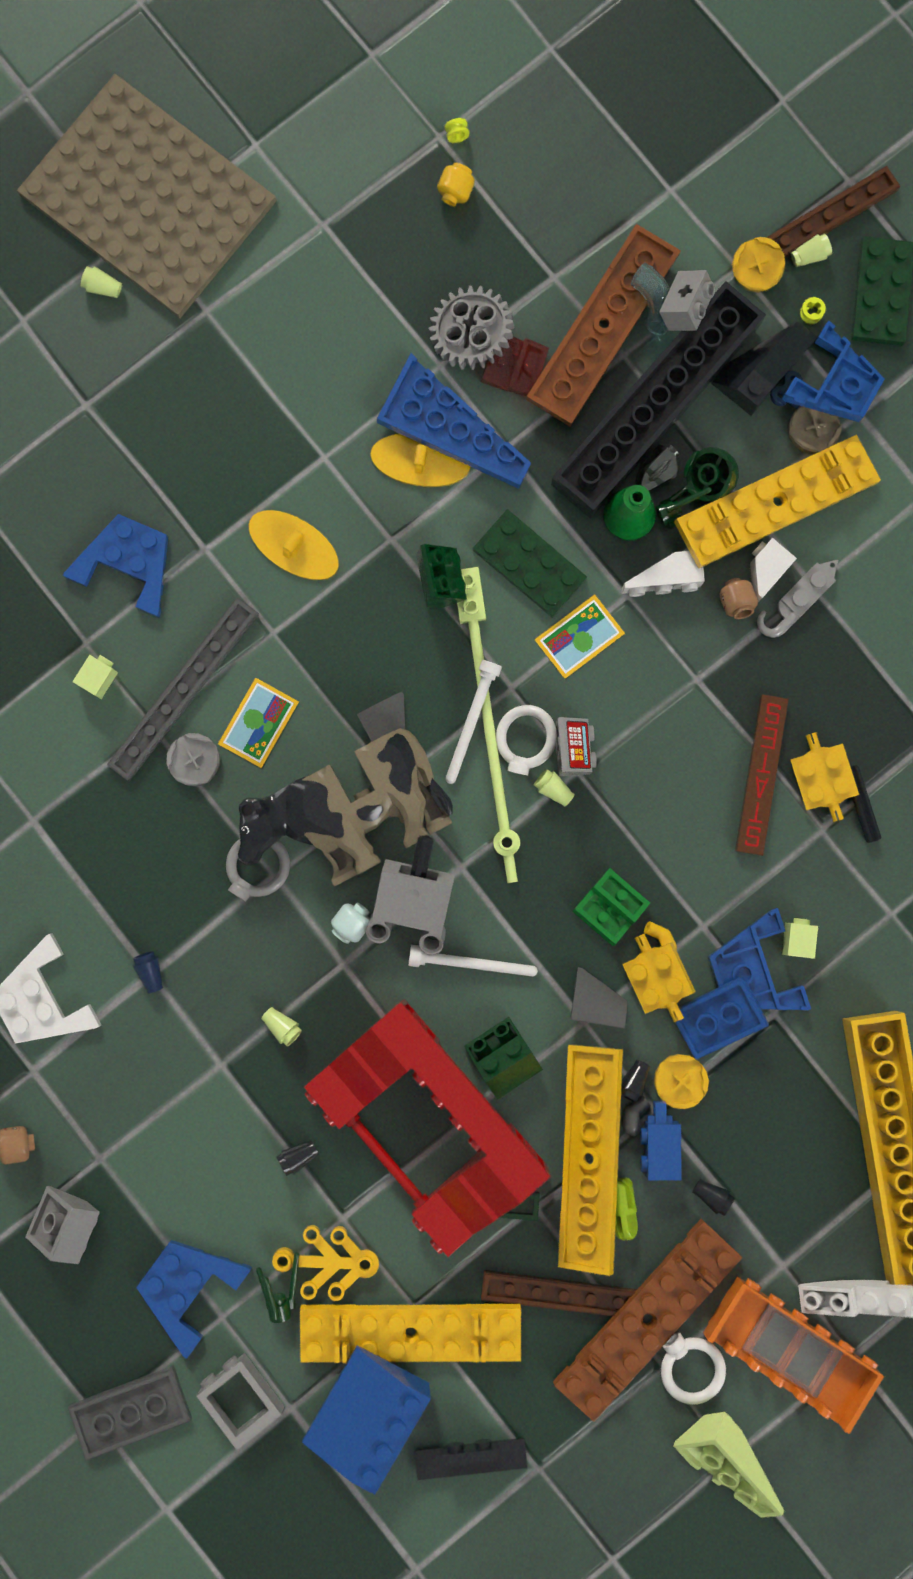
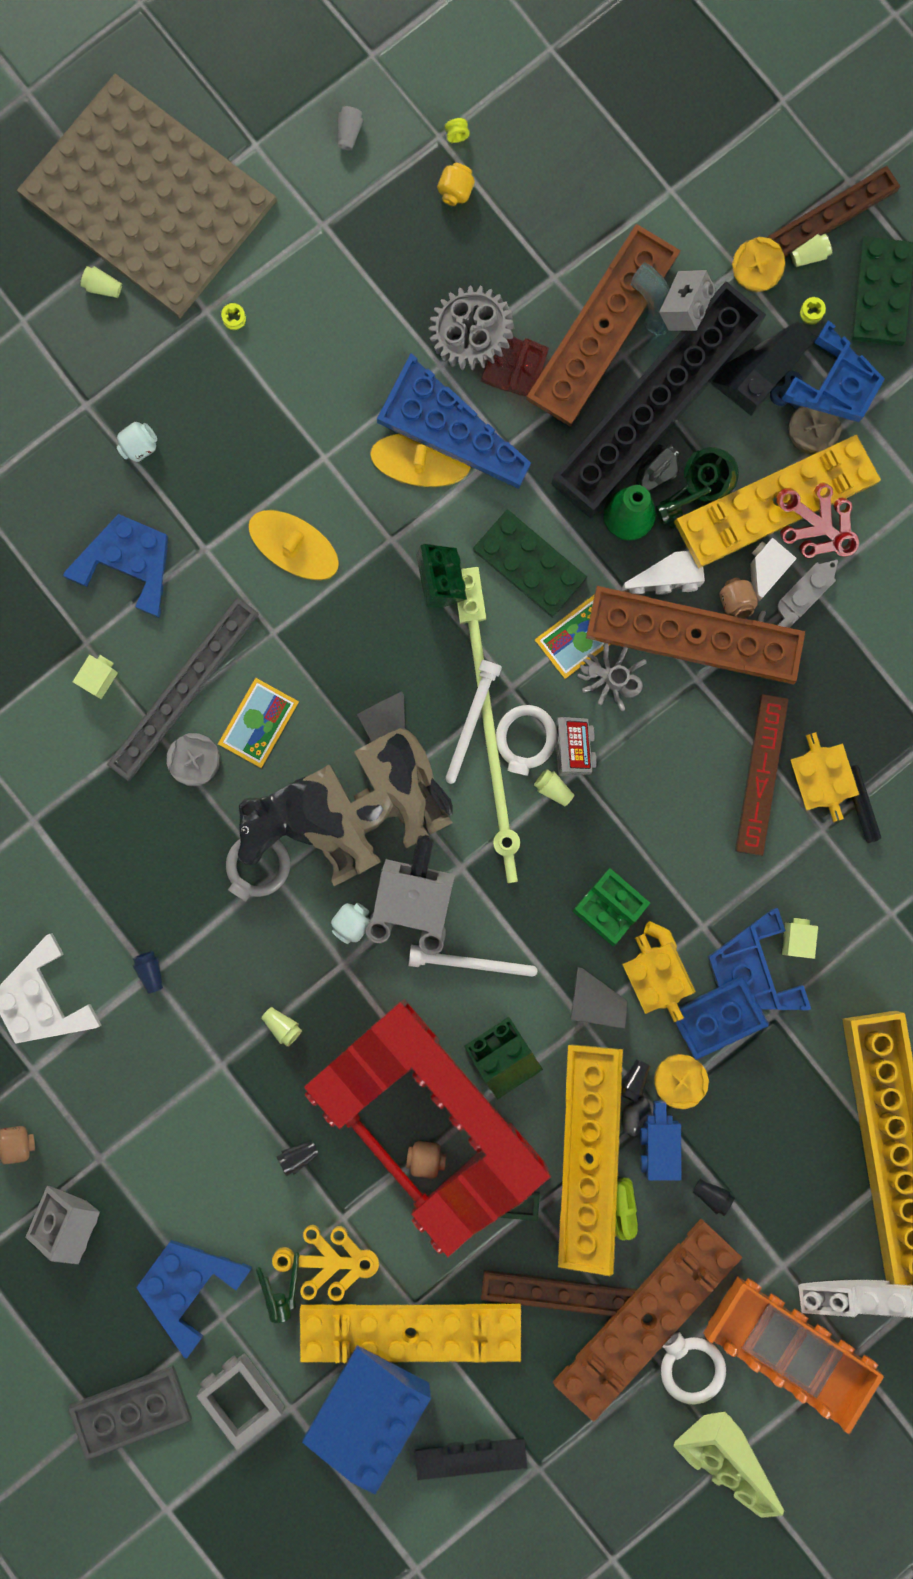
none -> light aqua head [117,422,158,462]
none -> neon yellow bush [221,303,246,330]
none -> light grey cone [337,106,363,150]
none -> medium nougat head [406,1141,446,1179]
none -> light grey animal [577,643,647,711]
none -> dark orange piece [585,586,805,684]
none -> plant [777,483,859,558]

